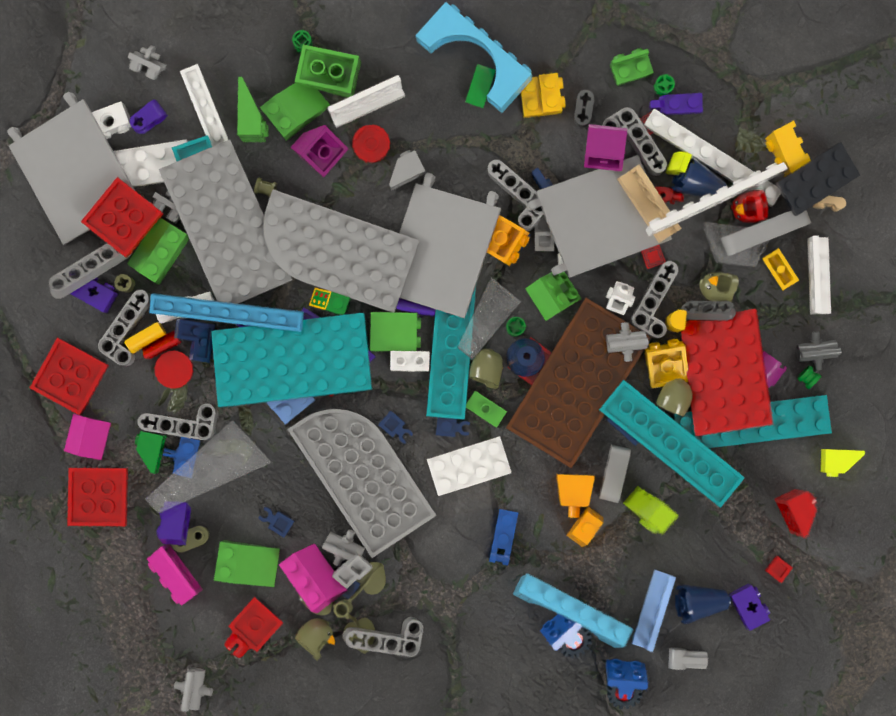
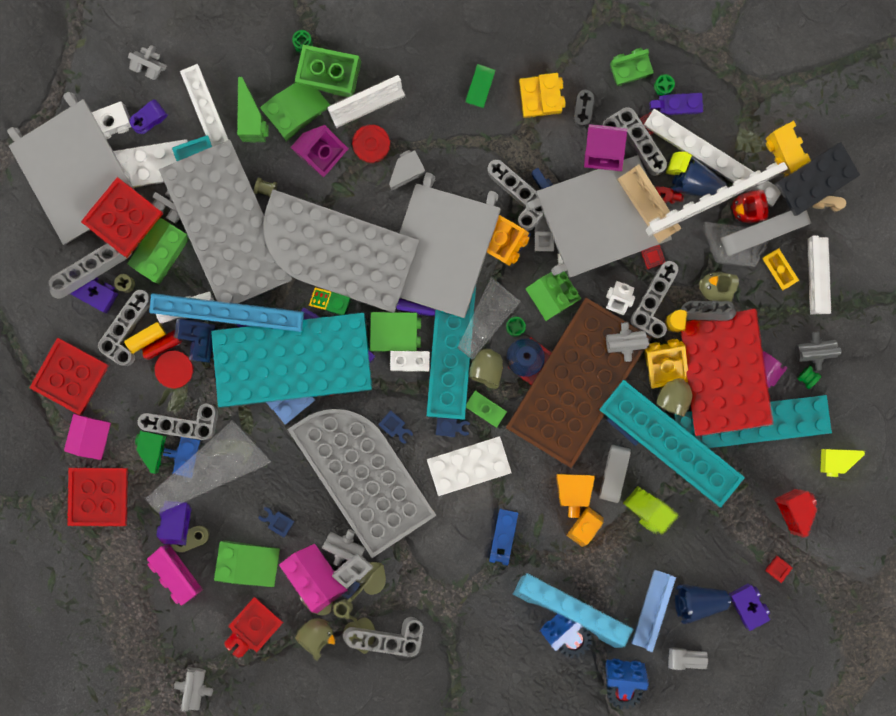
medium azure arch [415,2,532,113] -> none

